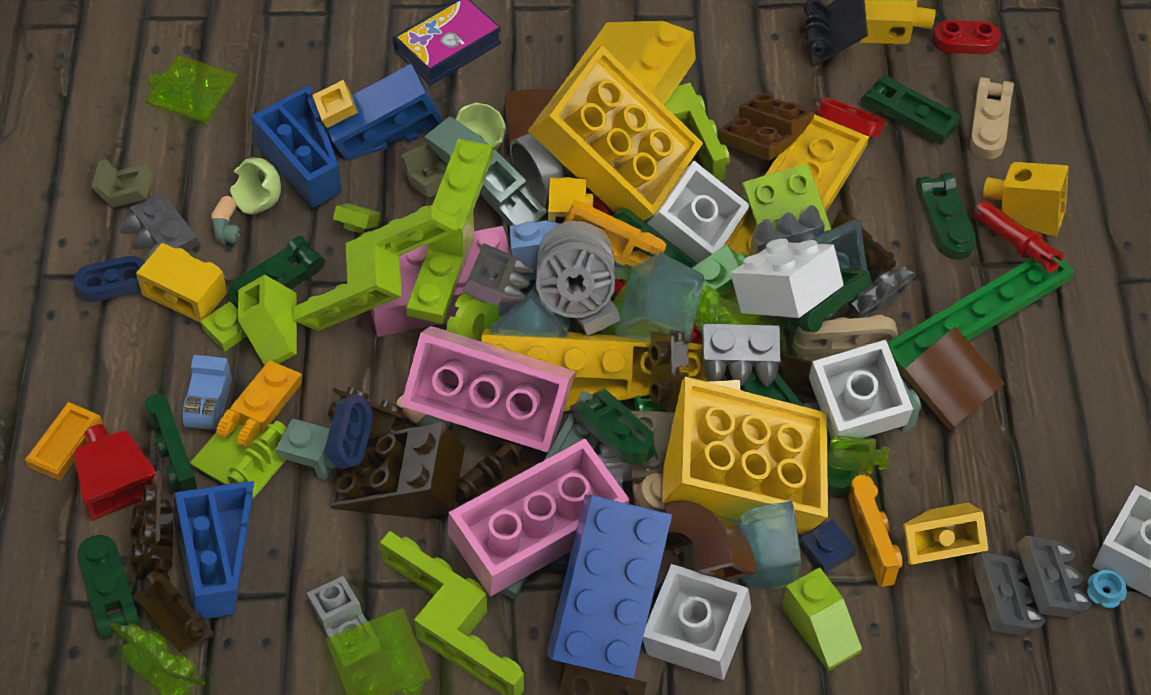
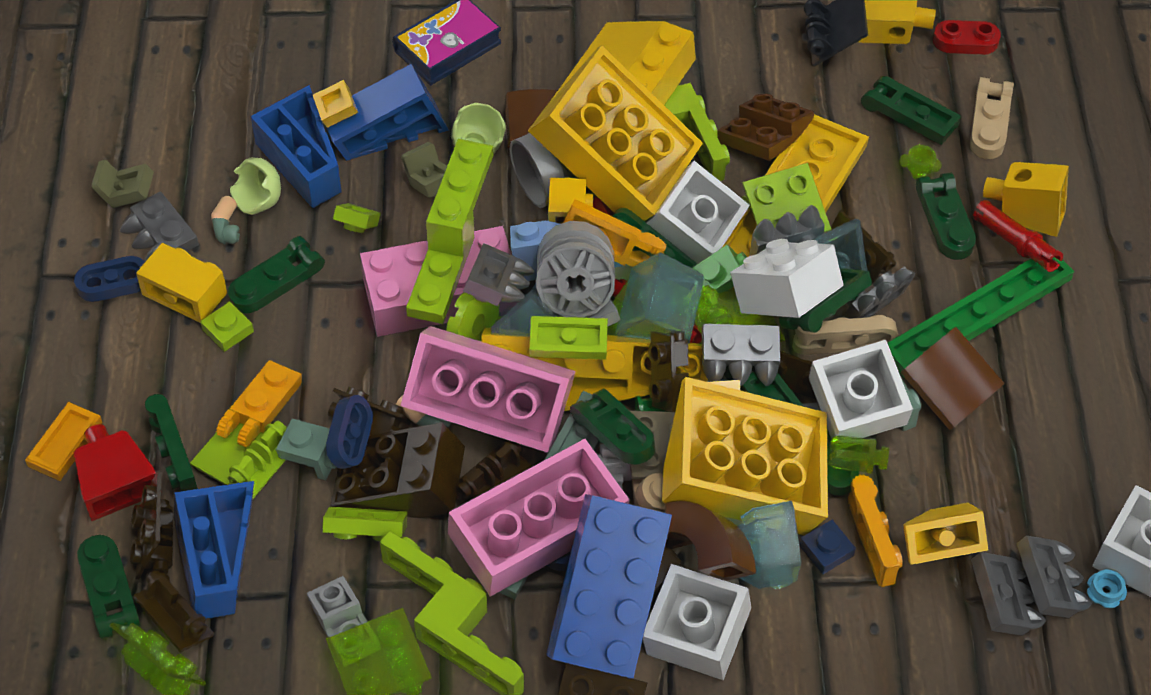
clear neon green hinge [145,55,238,123] -> none
medium blue leg [183,355,232,430] -> none
lime slope [238,275,297,366] -> none
lime bracket [292,205,457,331] -> none
sand green slope [423,116,548,226] -> none
lime slope [782,567,862,671] -> none
red plate [817,98,885,140] -> none
none -> lime plate [323,507,407,541]
none -> lime plate [529,316,608,360]
none -> clear neon green plate [900,145,942,179]

